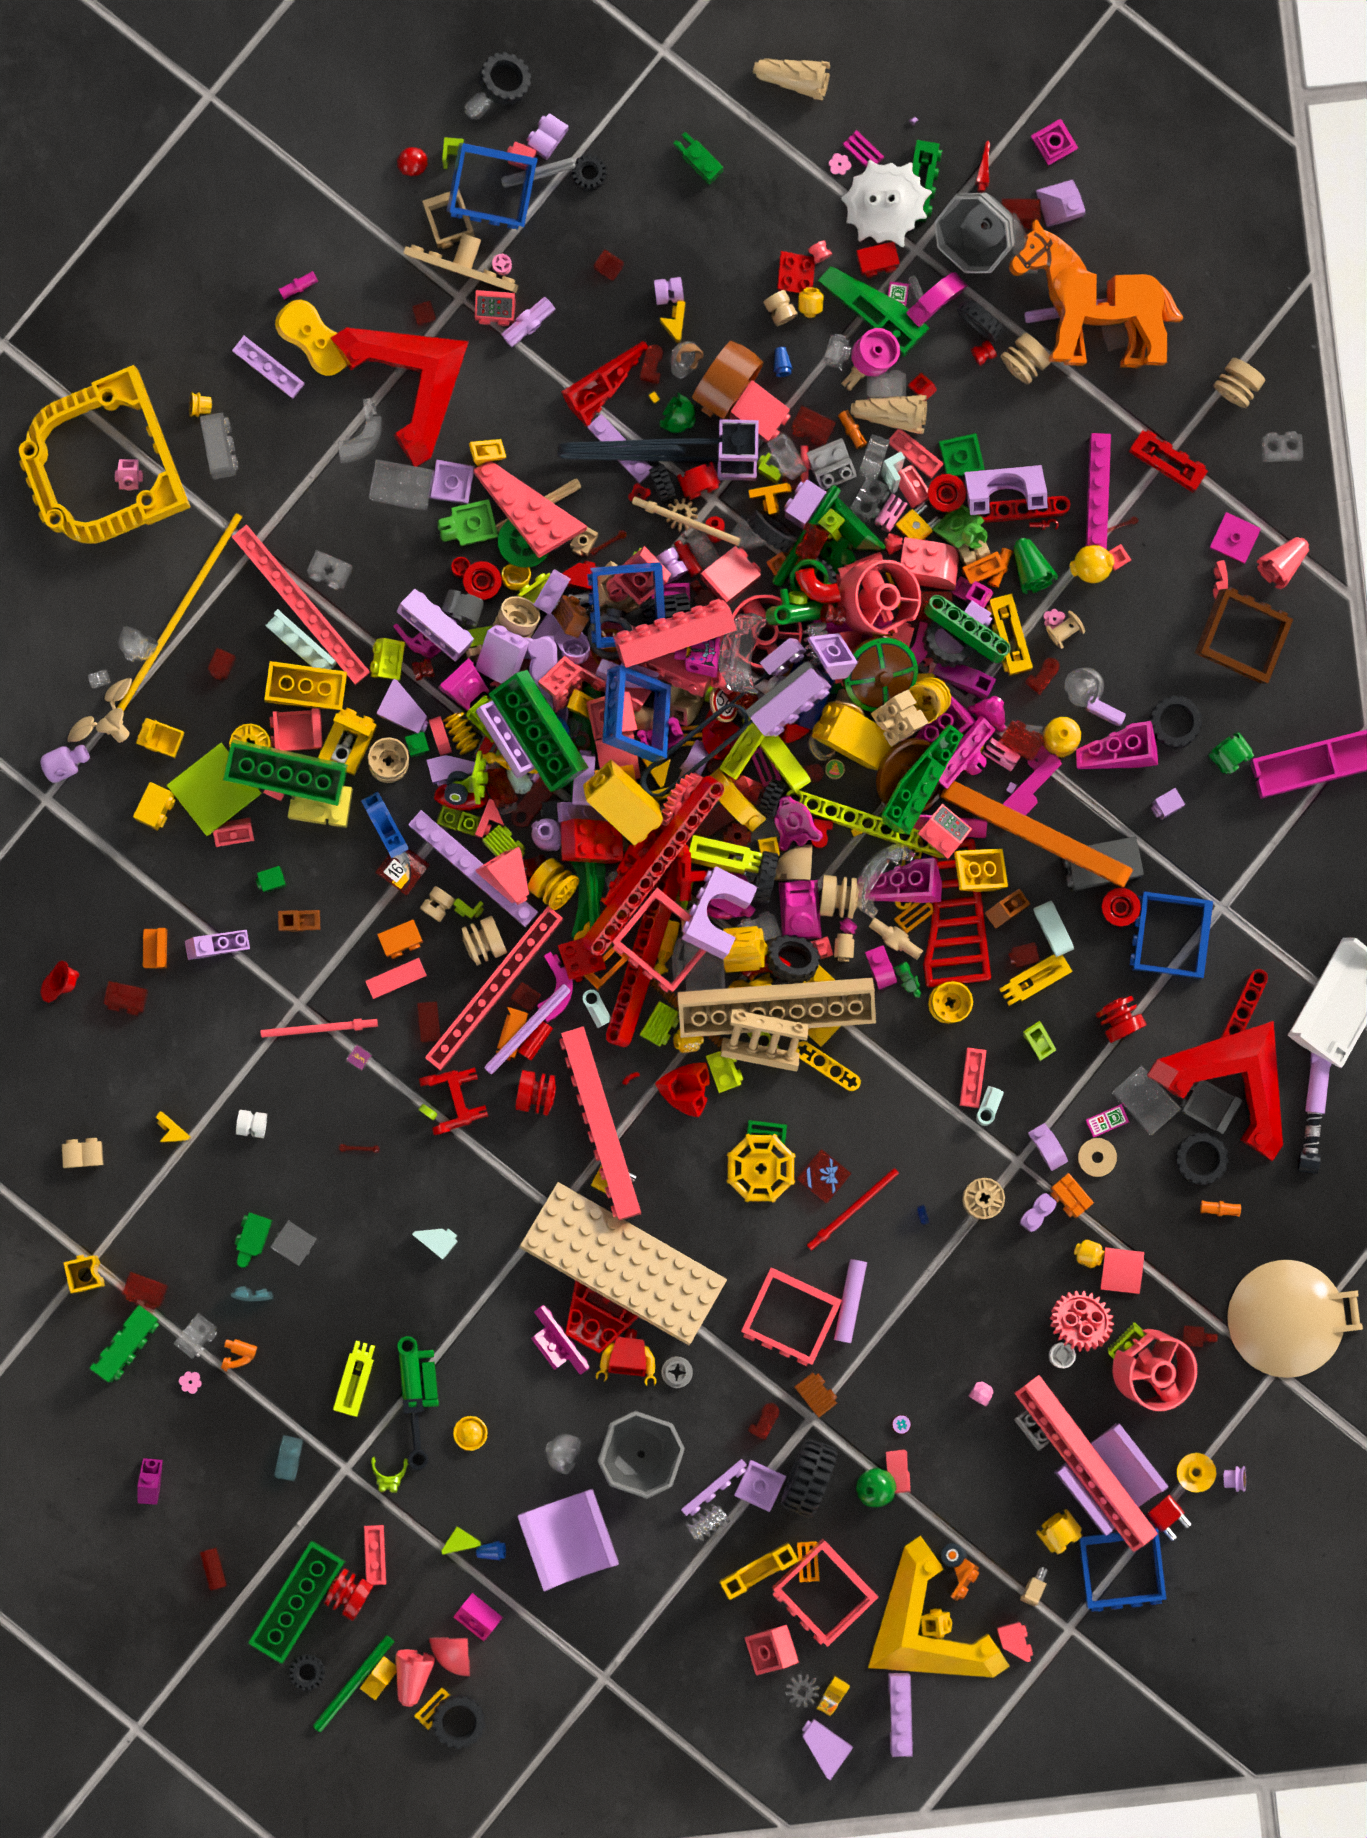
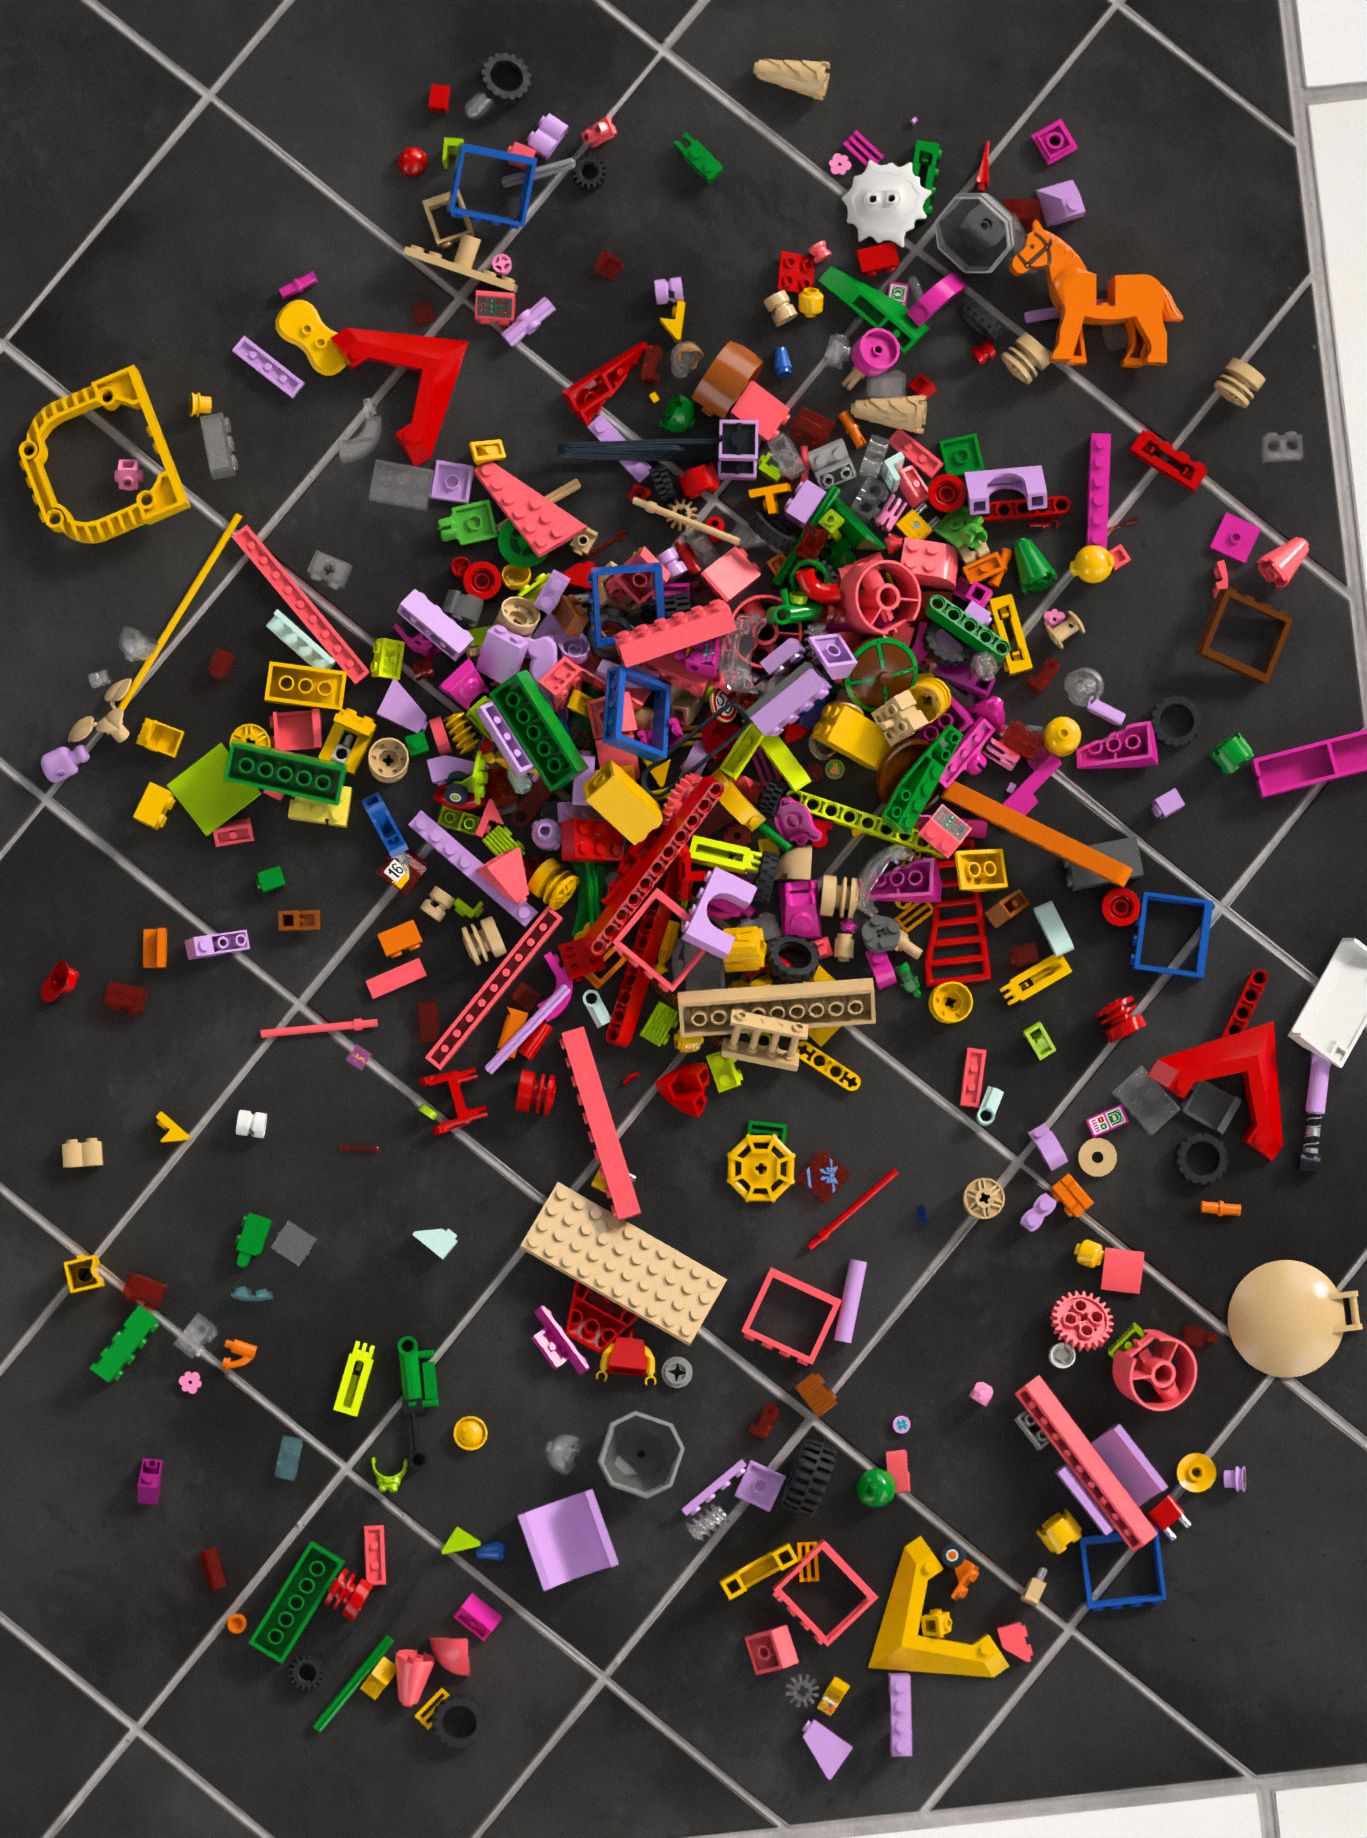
none -> orange tile [227,1614,247,1634]
none -> red panel [428,84,450,113]
none -> coral hips [581,116,617,148]
none -> green piece [757,822,792,853]
none -> dark grey plate [861,915,900,954]
none -> clear head [970,651,998,682]

